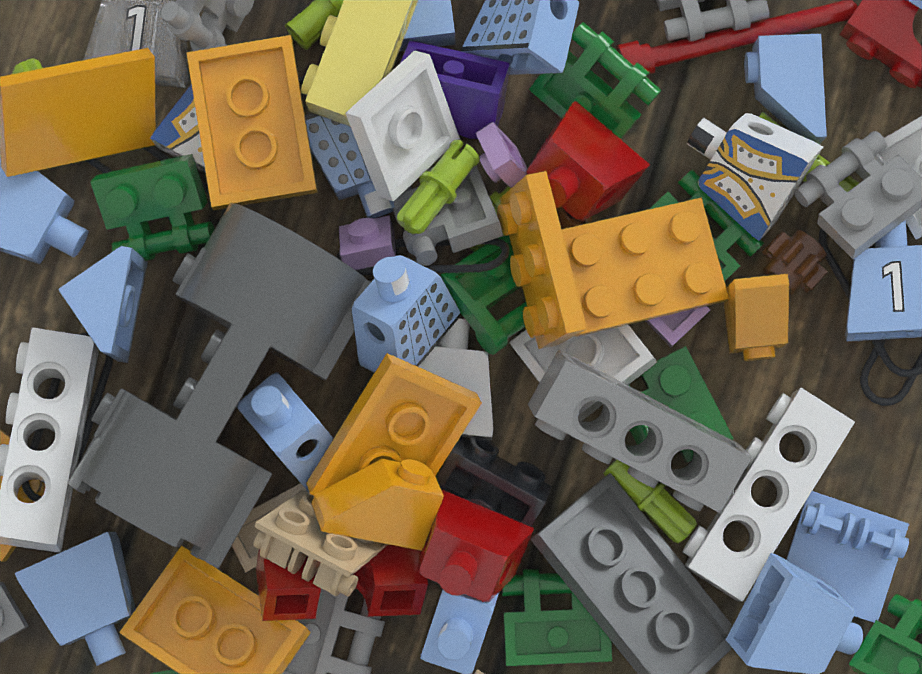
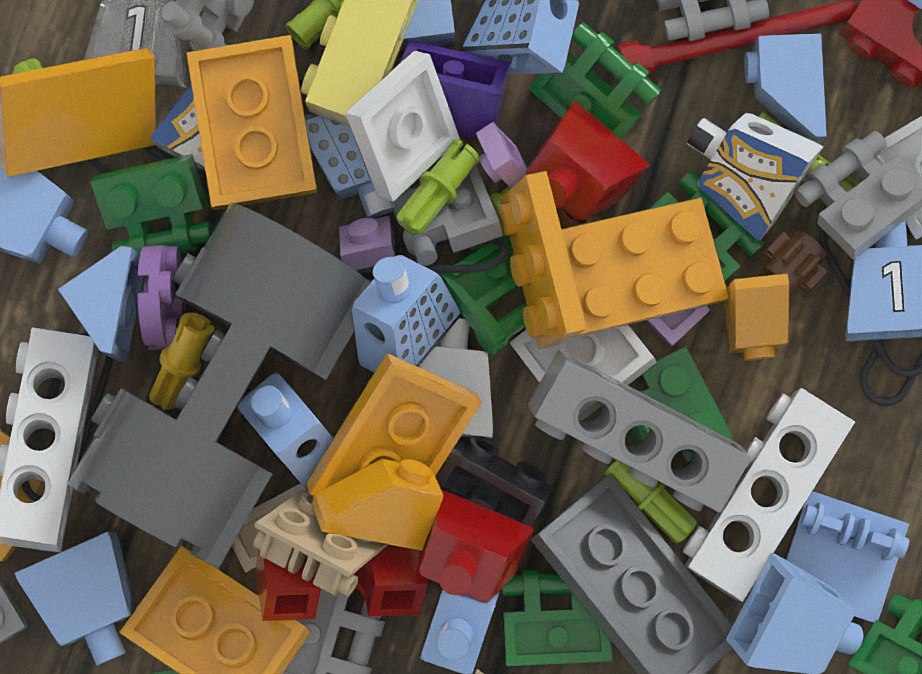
none -> medium lavender plate [138,245,187,350]
none -> yellow axle [149,312,214,410]

